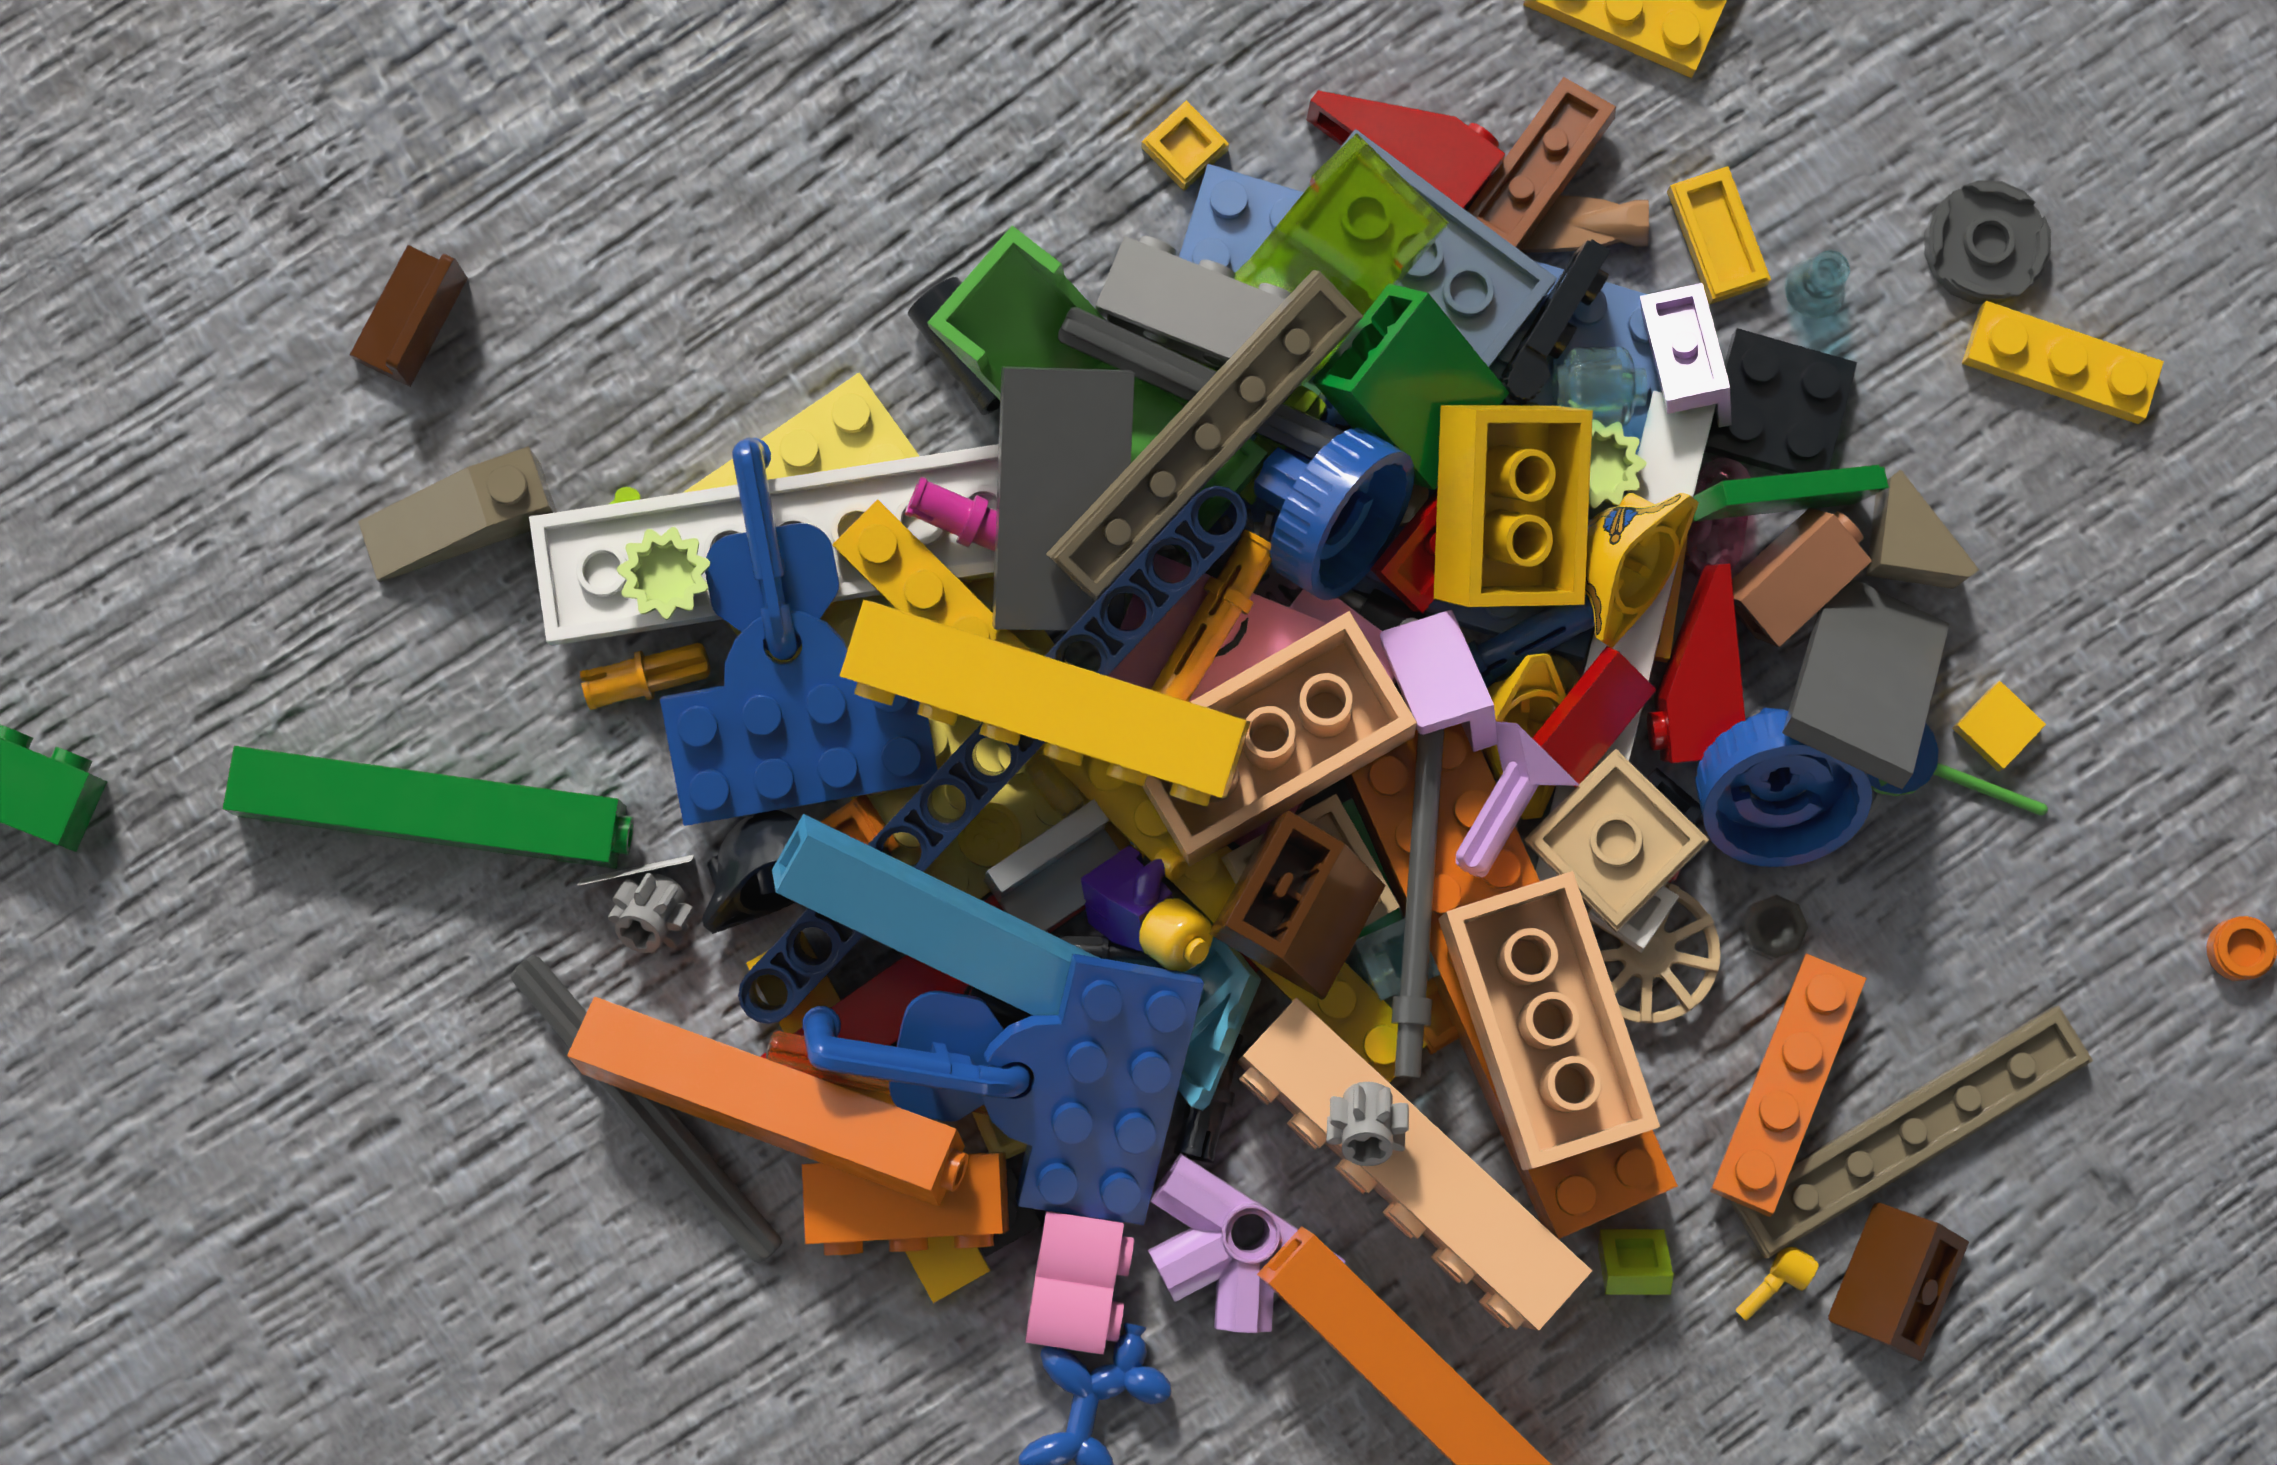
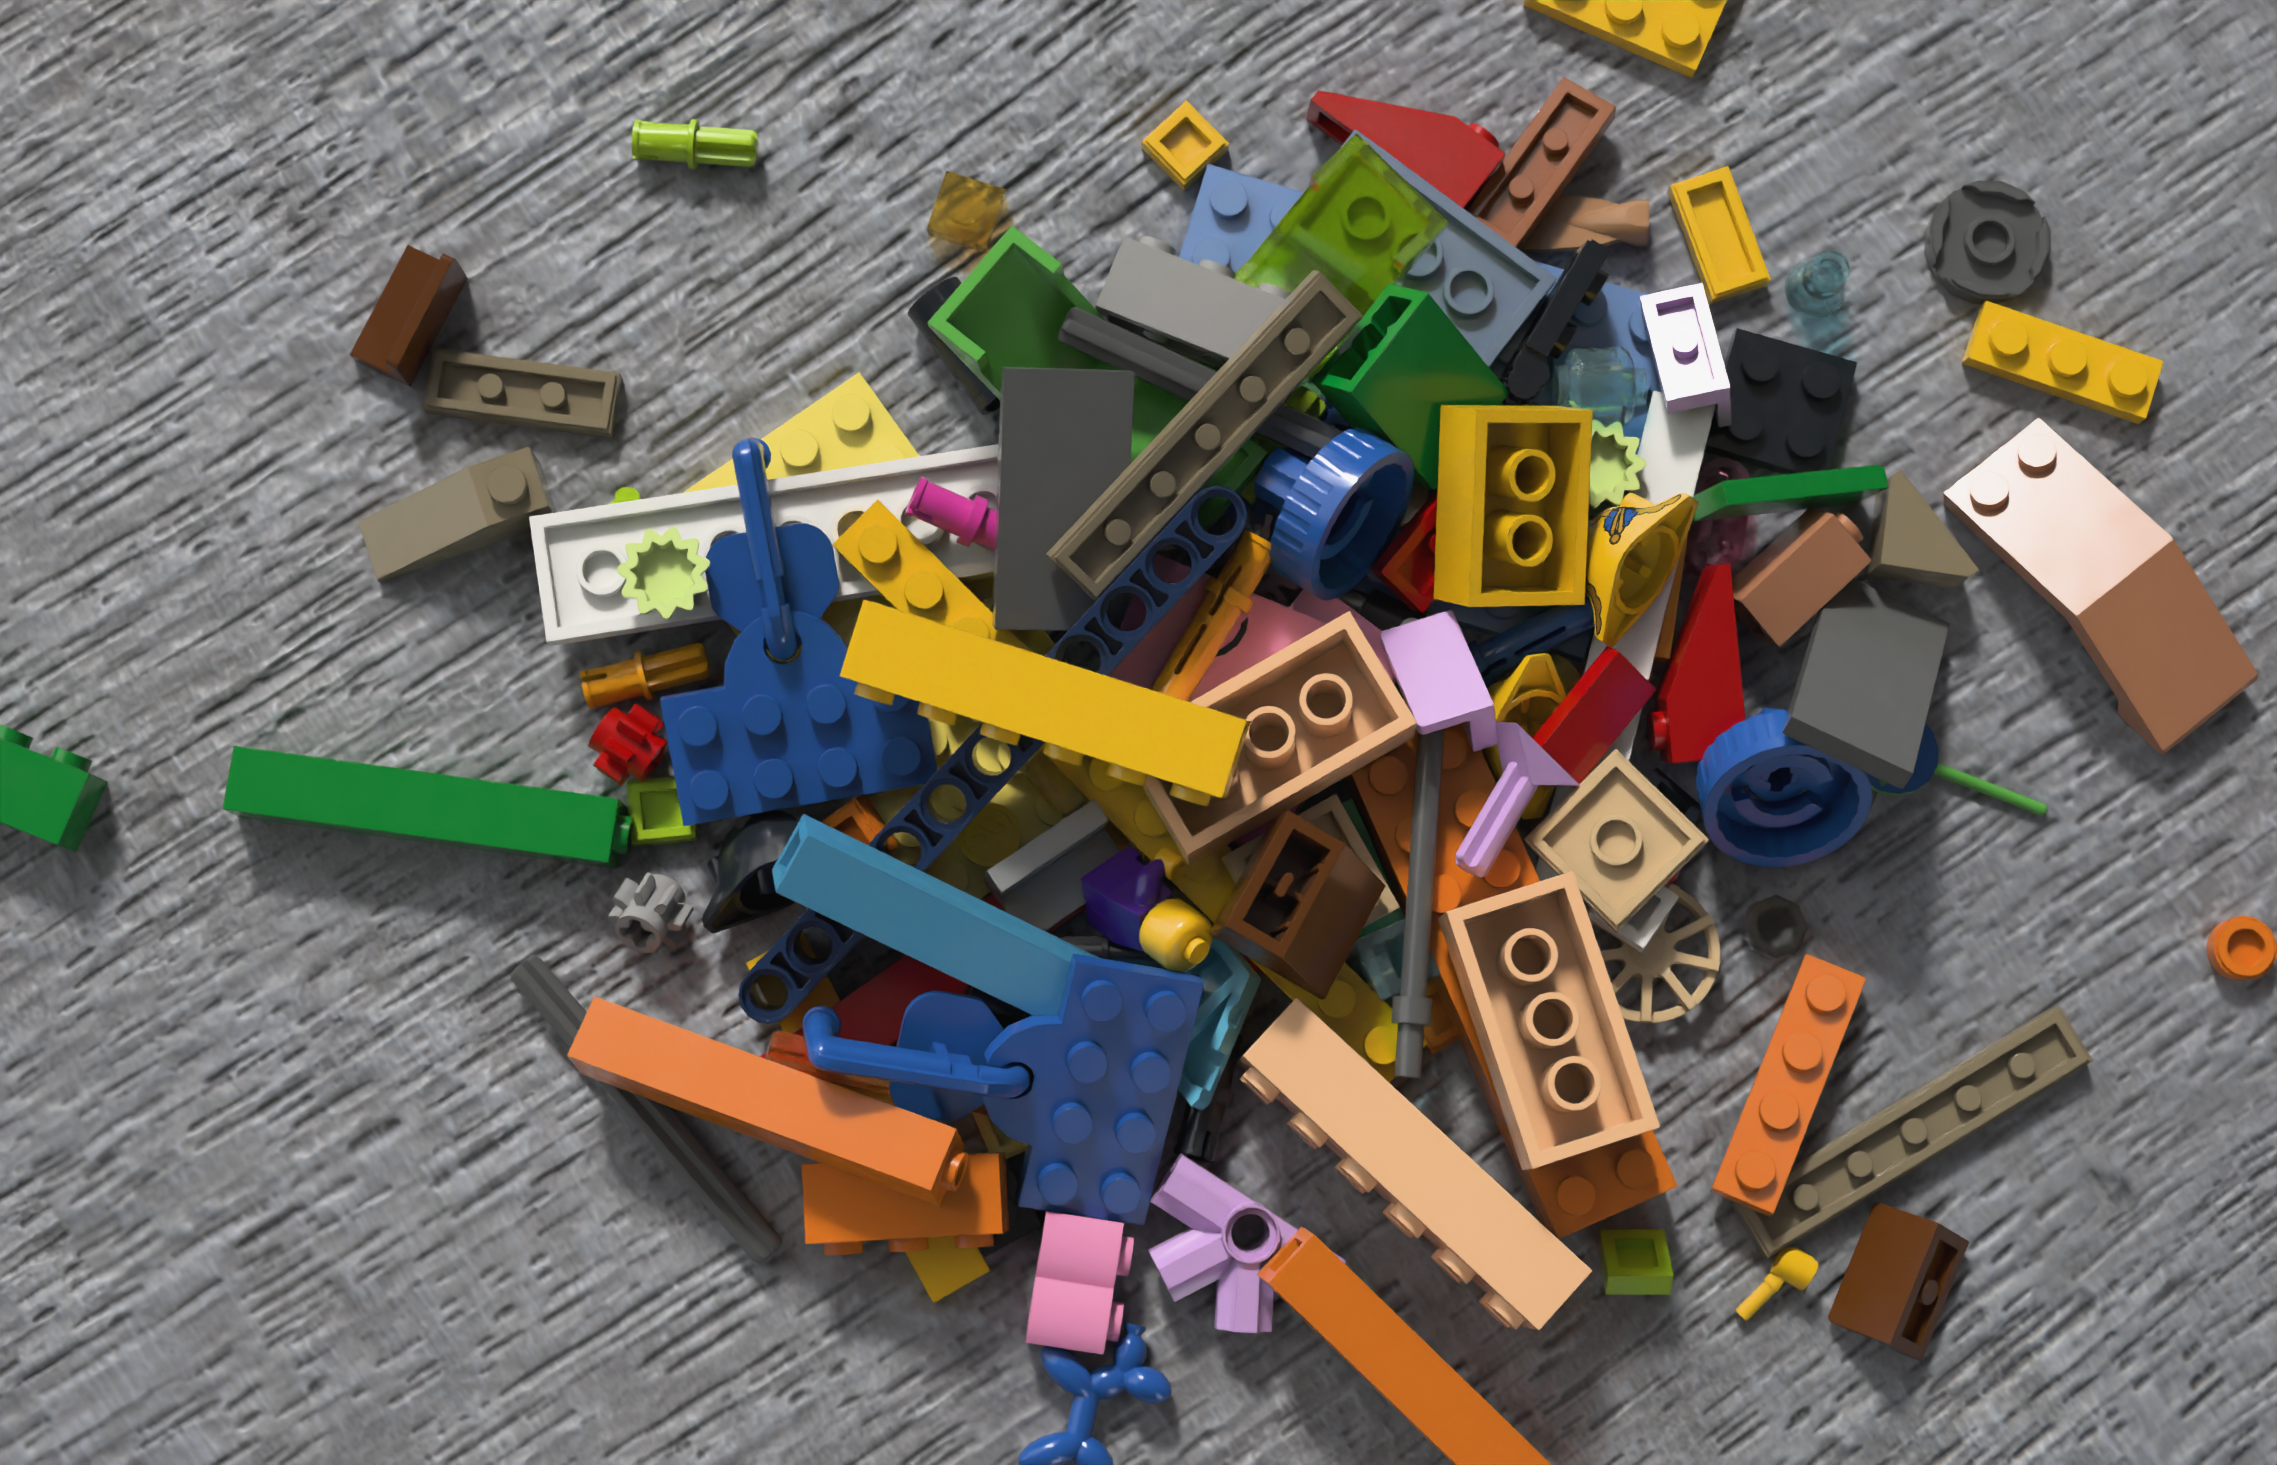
white sticker [577,855,694,886] -> none
light grey gear [1326,1082,1409,1166] -> none
yellow tile [1952,681,2046,772] -> none
none -> dark tan tile [423,348,623,439]
none -> red gear [588,704,669,786]
none -> lime tile [626,776,698,847]
none -> lime axle [631,119,759,169]
none -> clear yellow plate [927,171,1006,254]
none -> nougat windscreen [1944,418,2258,756]

